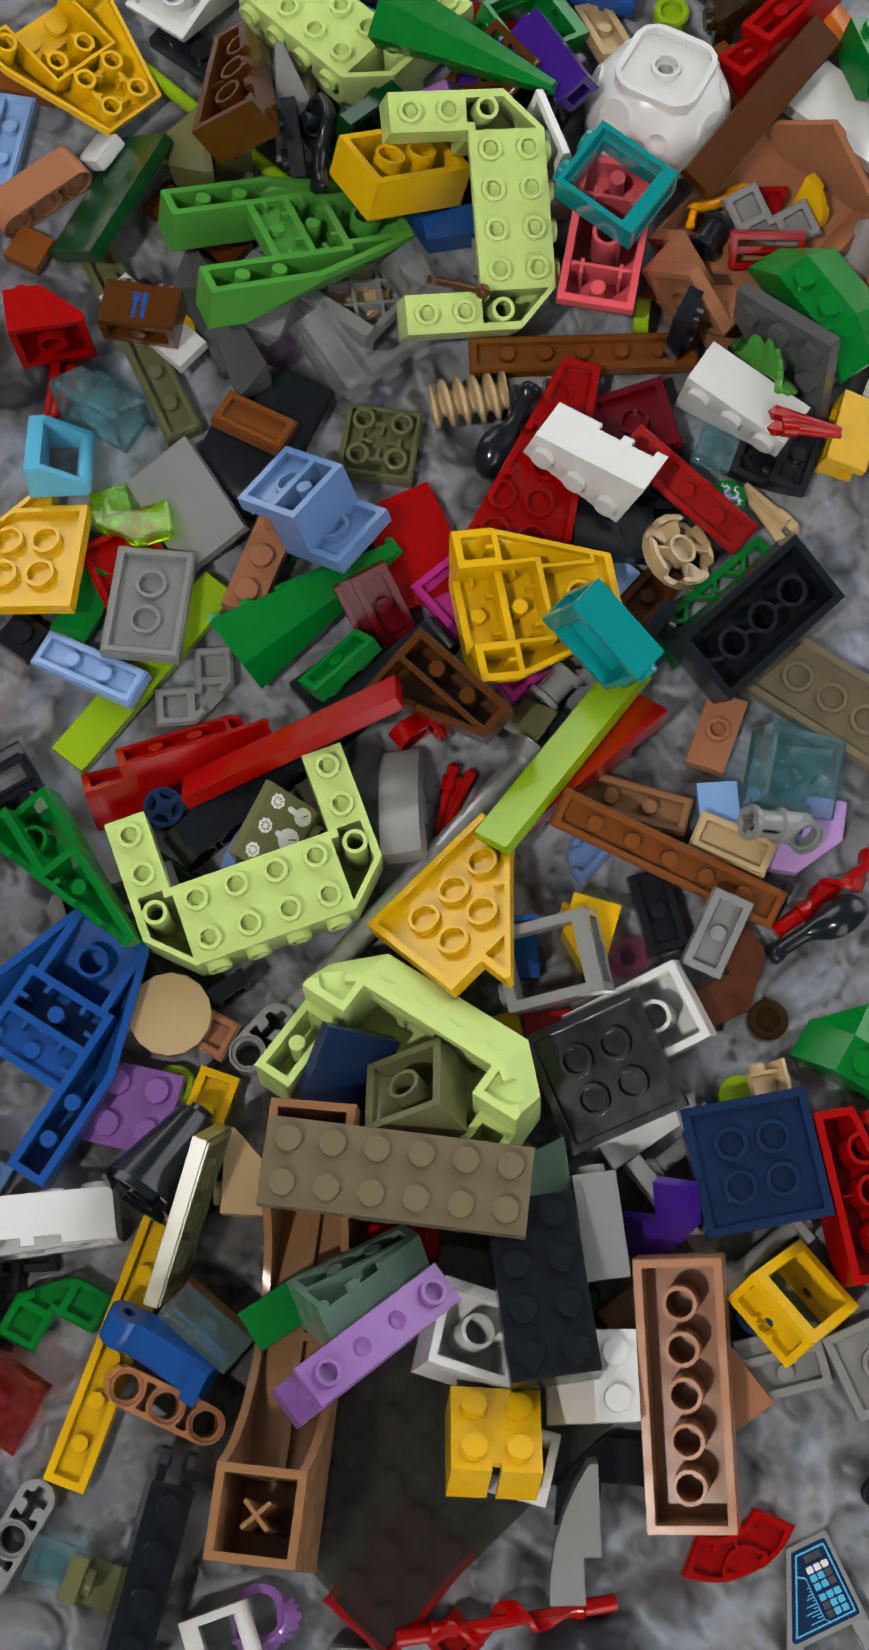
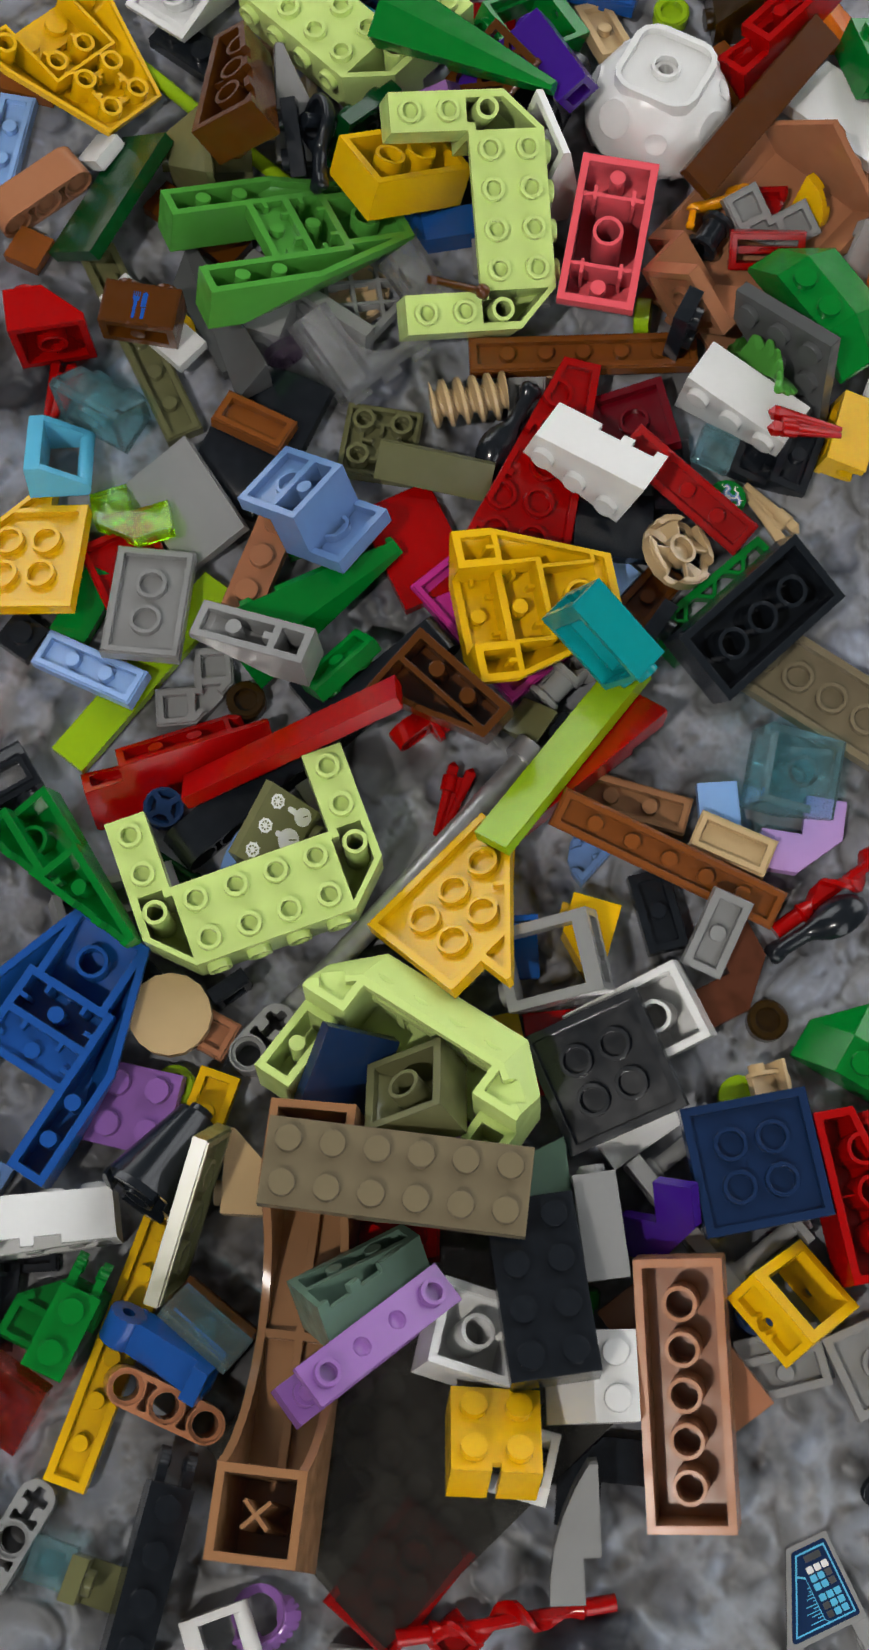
green tile [238,1265,314,1353] -> none
dark red plate [331,559,416,649] -> none
light grey slope [378,748,428,865] -> none
teal window [553,120,679,250] -> none
clear pink plate [607,937,649,979] -> none
red tile [680,1506,795,1583] -> none
nougat plate [684,697,748,778] -> none
light grey connector [738,804,824,855] -> none
none -> green hinge [20,1250,114,1383]
none -> light grey slope [189,599,324,687]
none -> dark brown tile [226,681,267,723]
none -> olive tile [373,437,495,502]

